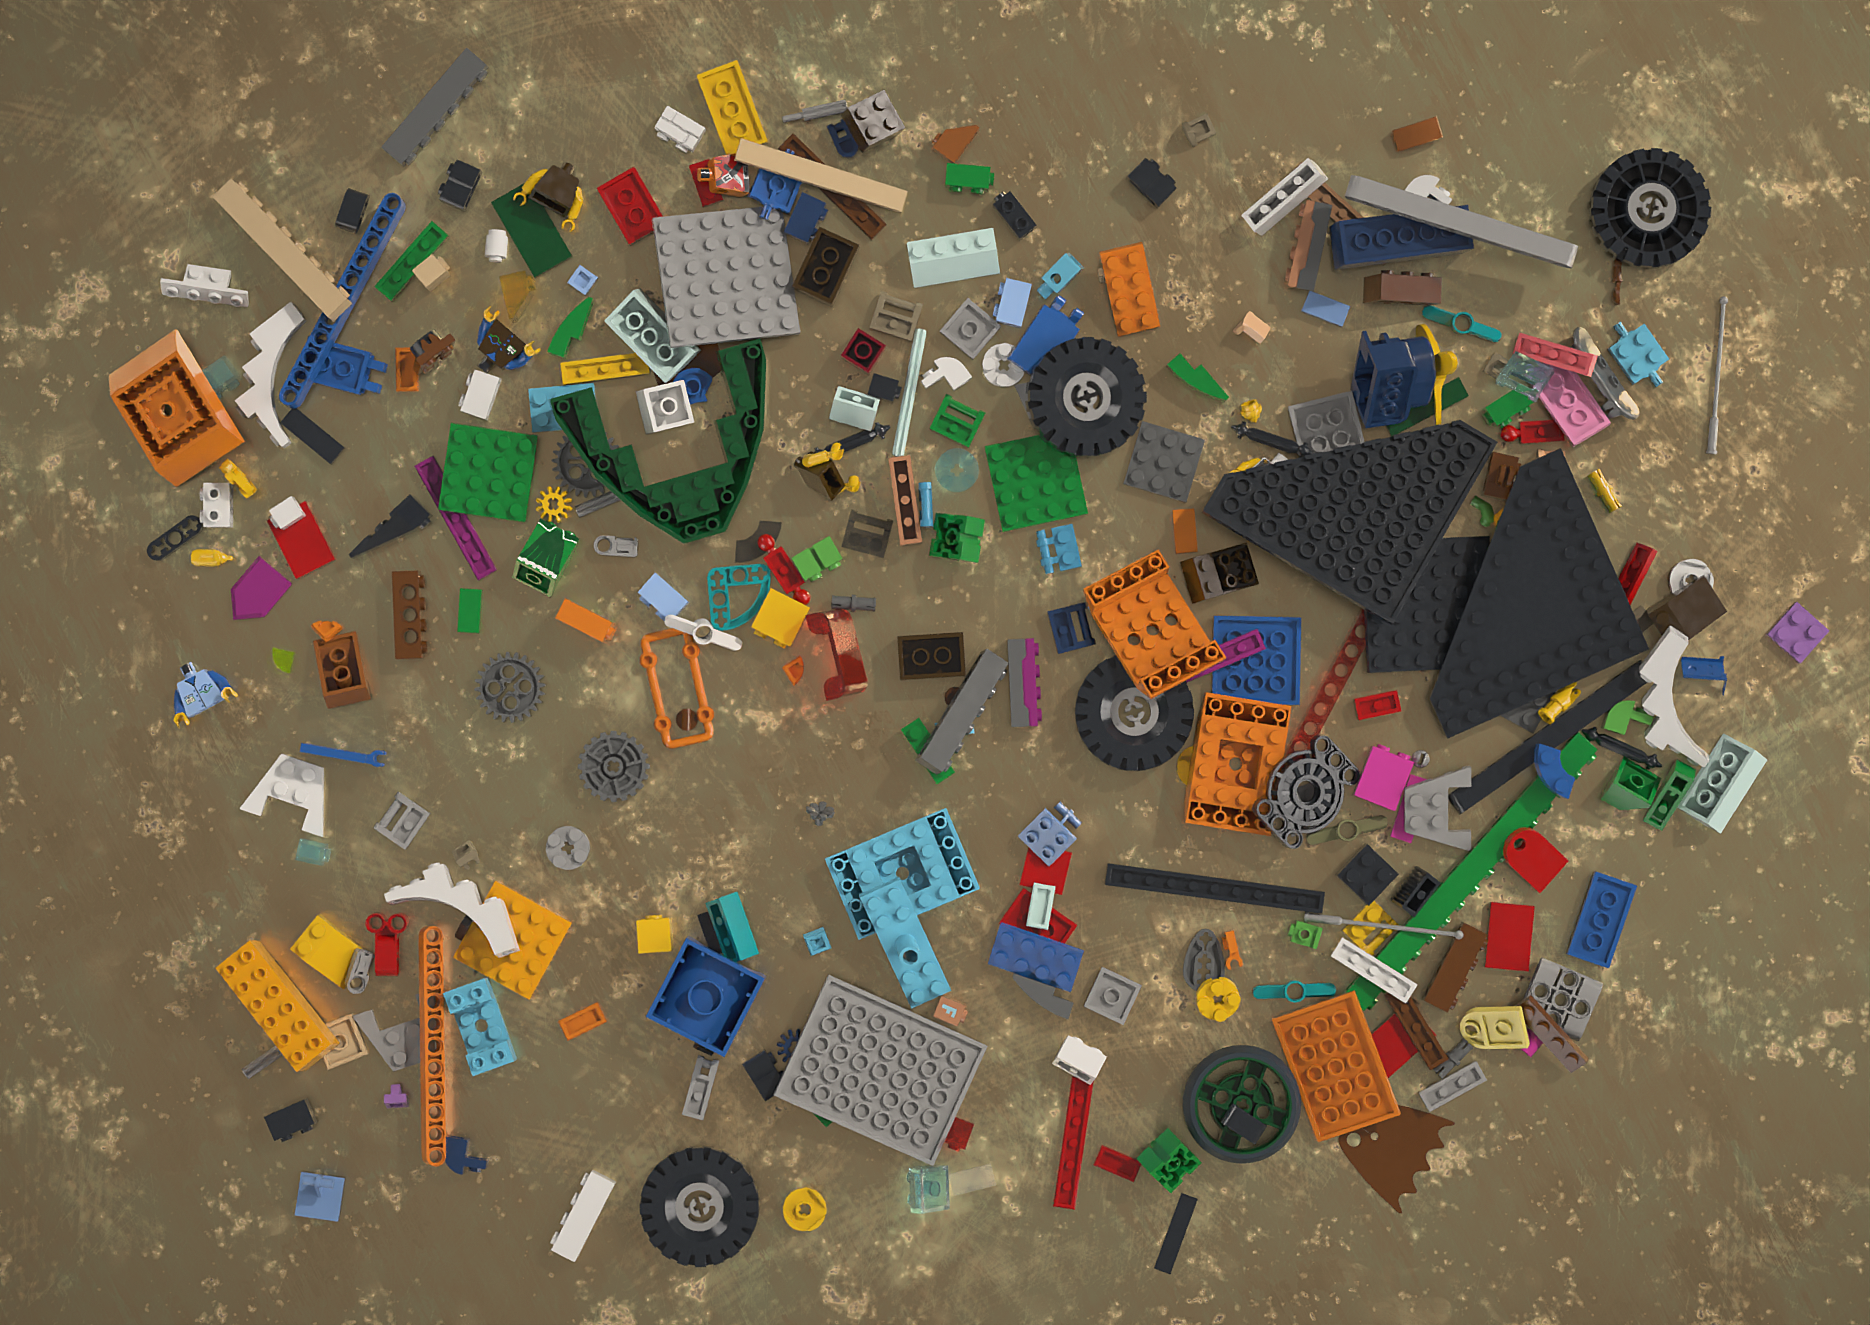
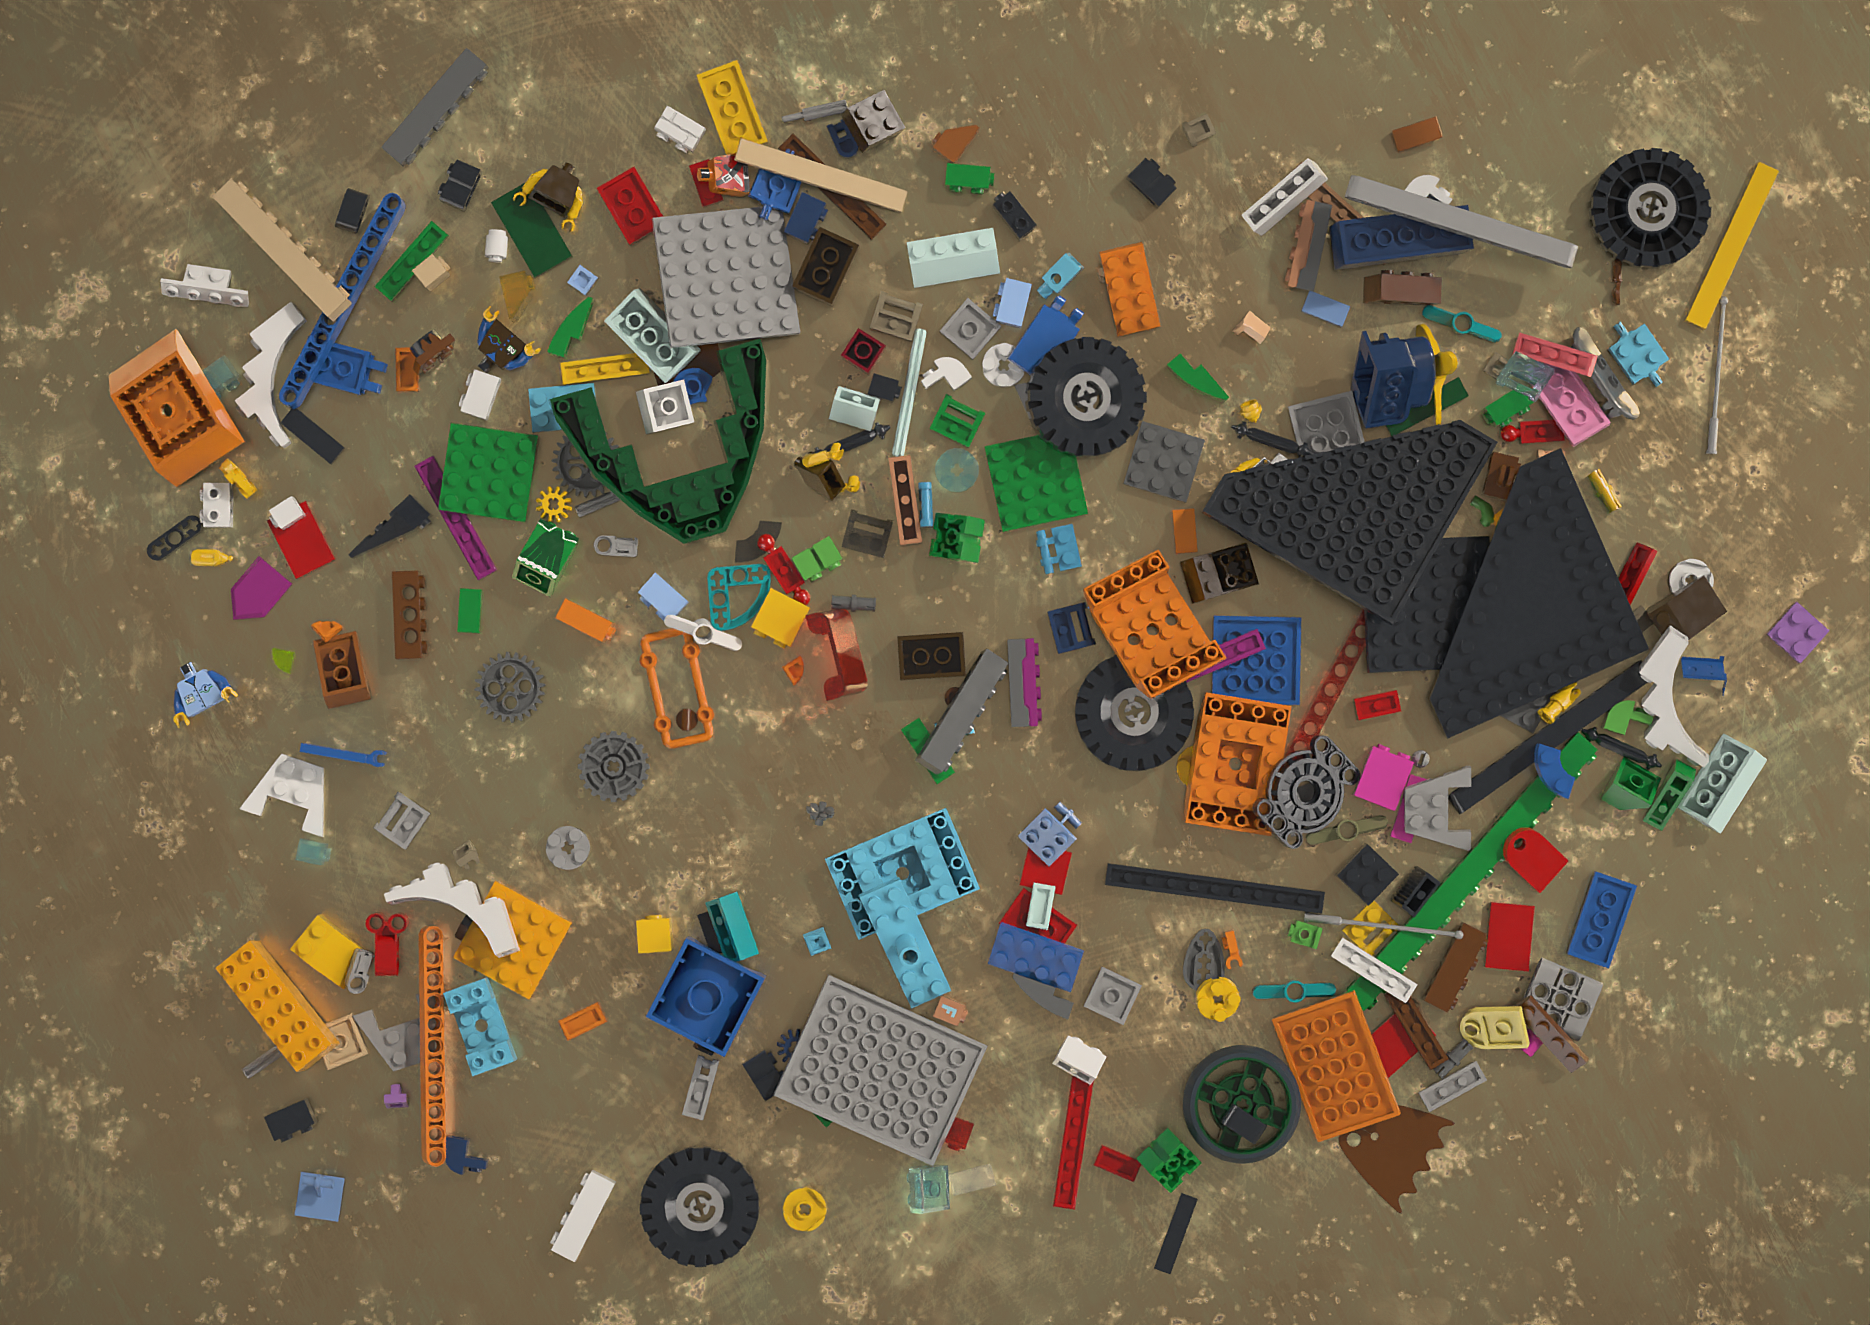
none -> yellow tile [1685,162,1779,330]

